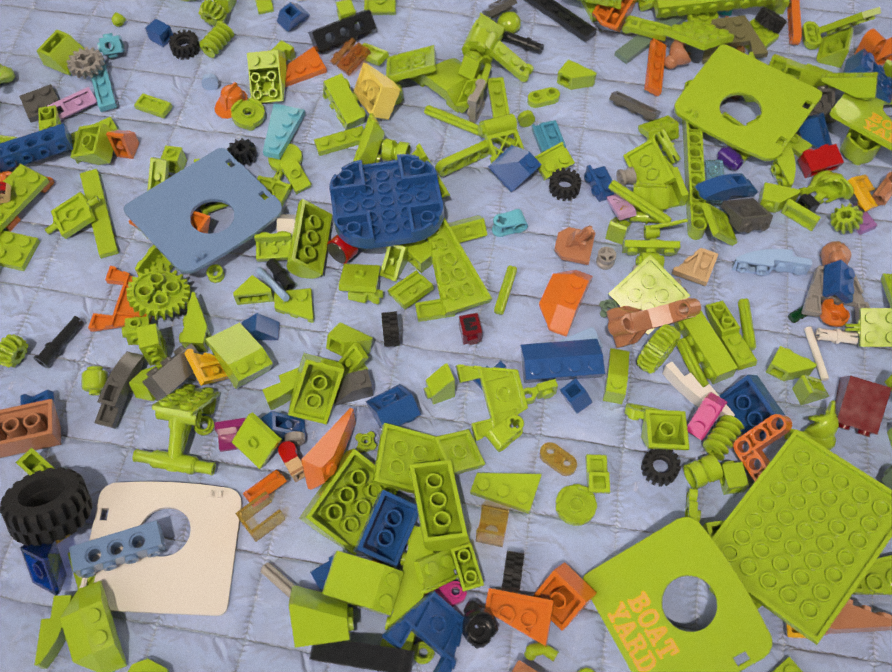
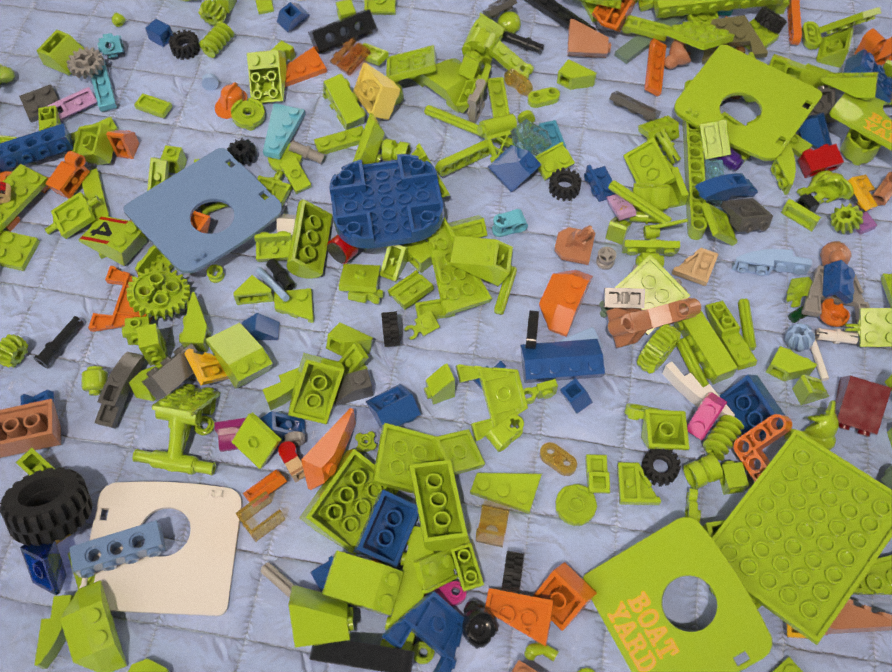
dark red brick [459,313,482,345] -> none
lime slope [602,348,630,404] -> none
light grey wheel [617,167,637,186] -> none
lime slope [758,182,801,213] -> none
none -> orange hinge [45,151,90,199]
none -> lime slope [78,216,147,266]
none -> light grey pin [289,140,325,164]
none -> lime plate [404,310,440,340]
none -> lime slope [449,236,513,286]
none -> clear yellow plate [504,69,533,95]
none -> clear light blue brick [510,119,552,156]
none -> black beam [525,310,539,349]
none -> nougat slope [567,19,611,58]
none -> brick [603,288,645,308]
none -> lime wing [617,462,661,505]
none -> lime plate [700,119,731,159]
none -> light blue piece [785,323,815,351]
none -> lime plate [786,277,812,308]

